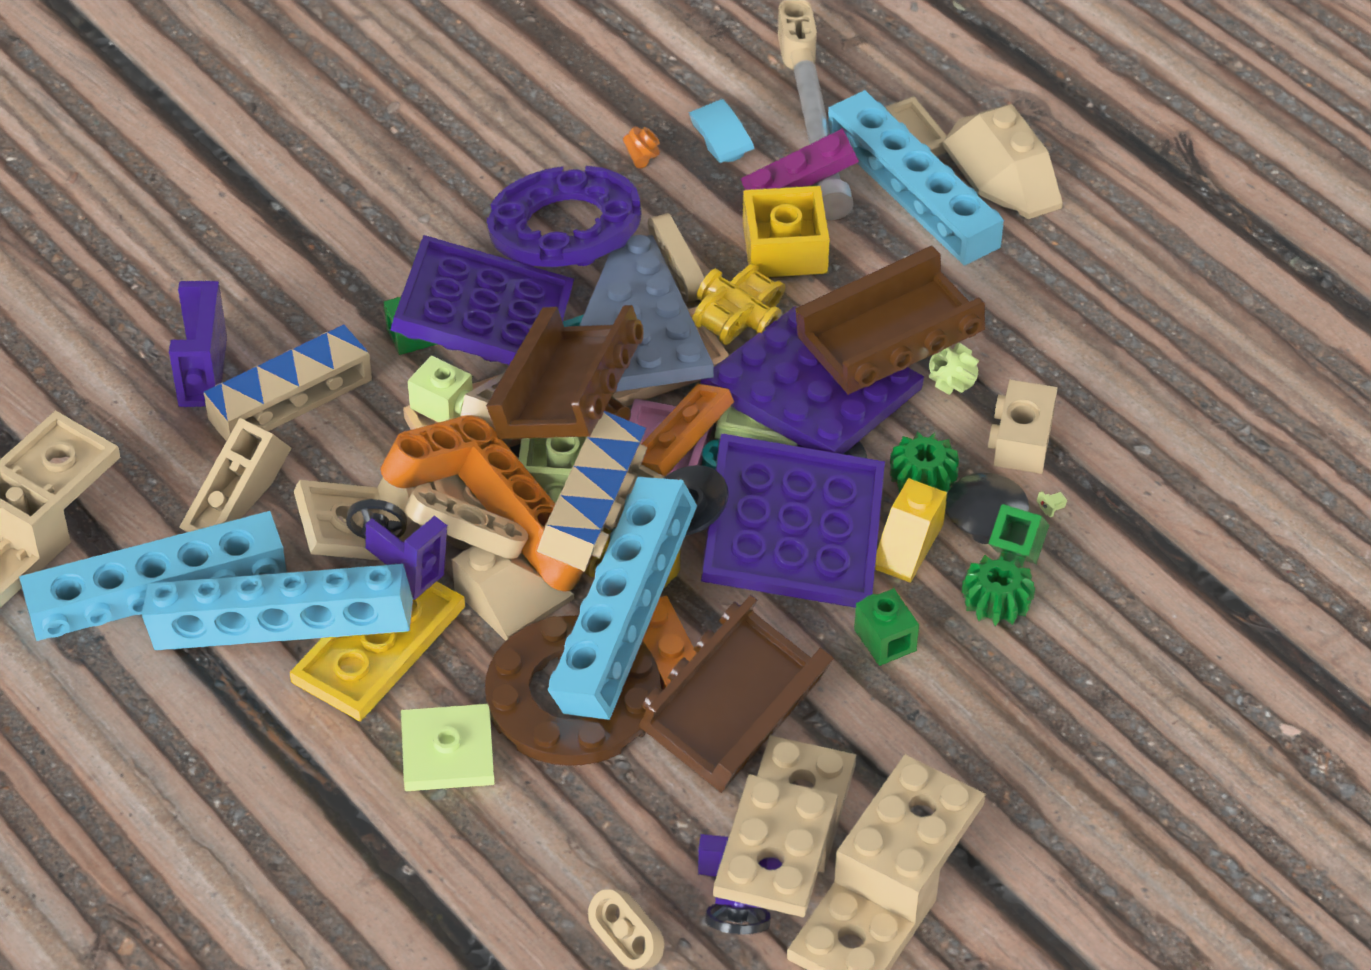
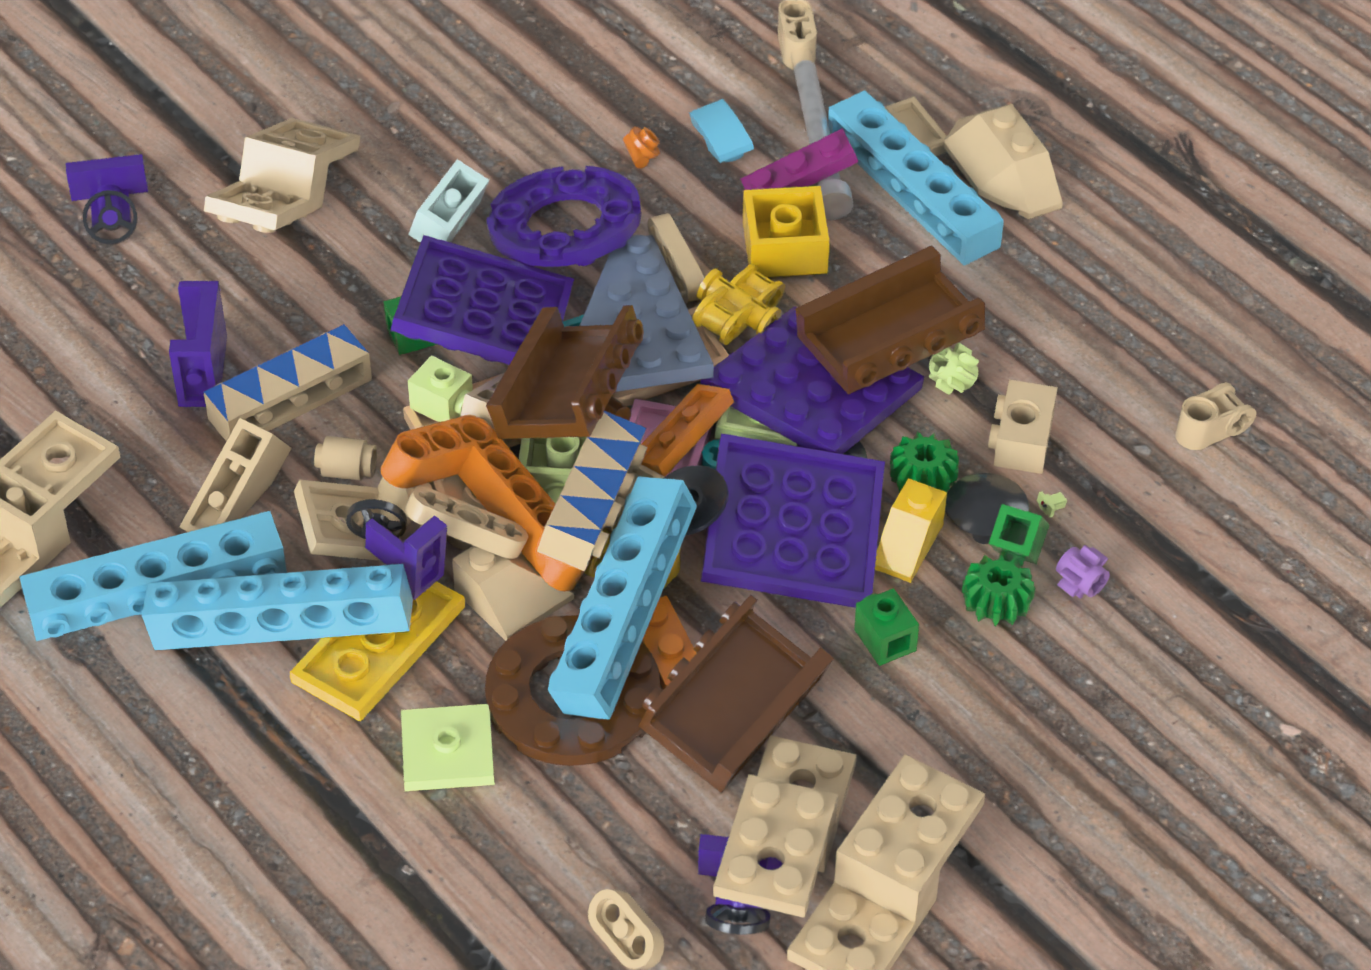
none -> dark purple piece [65,154,148,245]
none -> tan bracket [204,118,360,233]
none -> tan brick [314,436,377,481]
none -> light aqua brick [408,159,489,243]
none -> medium lavender gear [1056,545,1109,598]
none -> tan piece [1175,382,1256,450]

